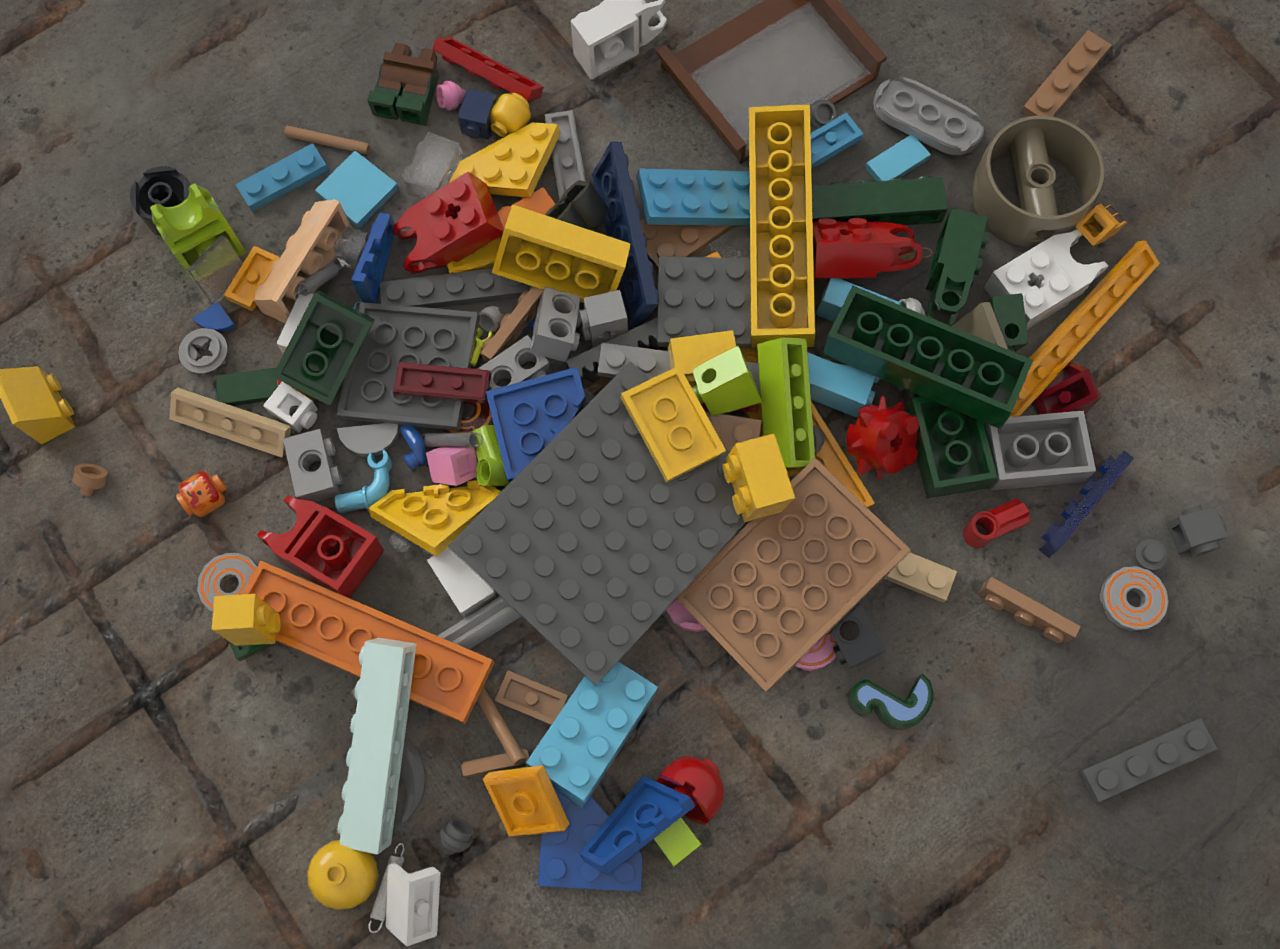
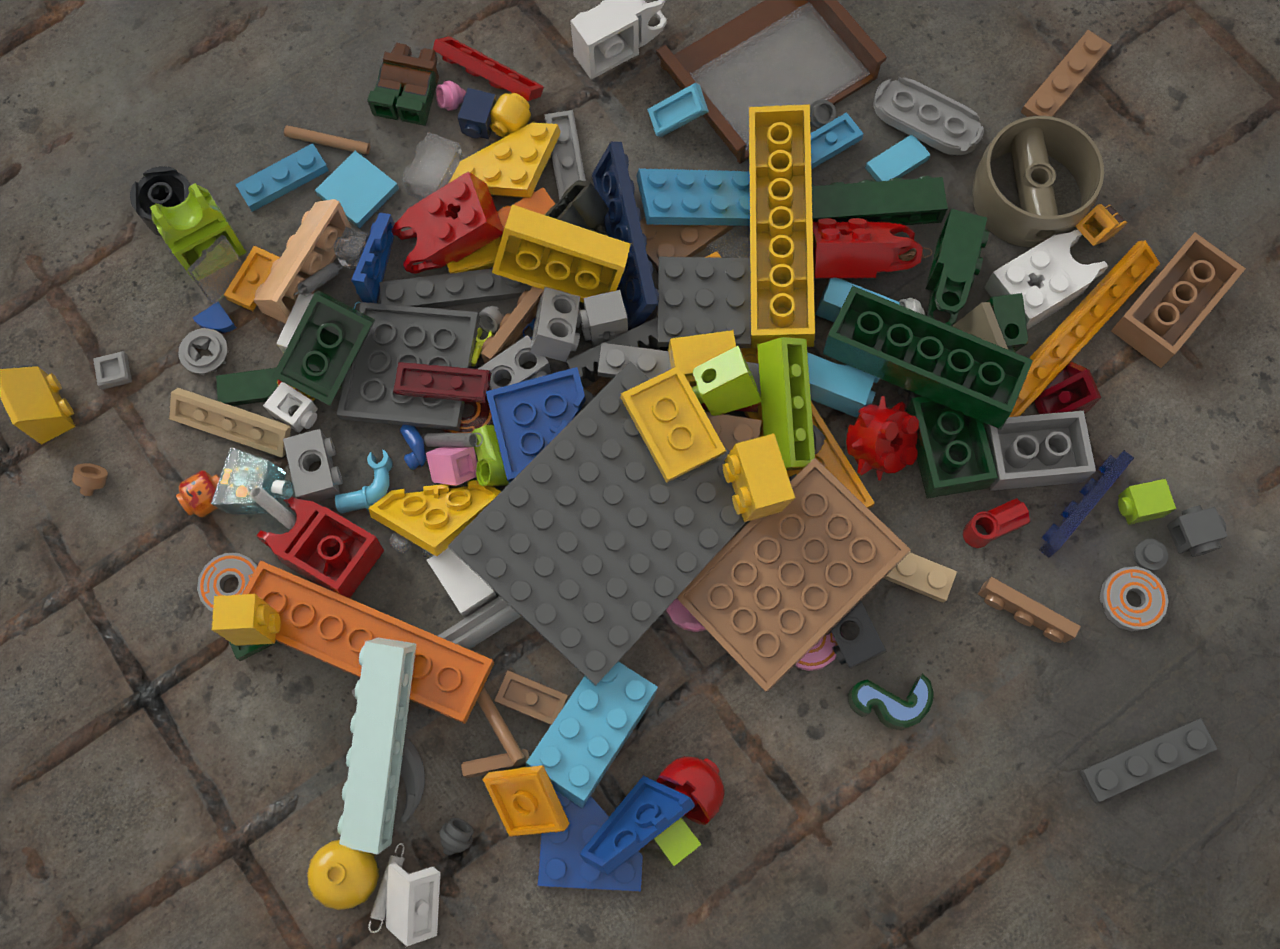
light grey tile [337,423,401,457] -> none
none -> light grey tile [93,351,132,390]
none -> clear light blue torso [211,448,294,515]
none -> white piece [247,482,297,530]
none -> medium azure tile [647,83,709,137]
none -> medium nougat brick [1111,232,1246,368]
none -> lime brick [1118,479,1176,525]

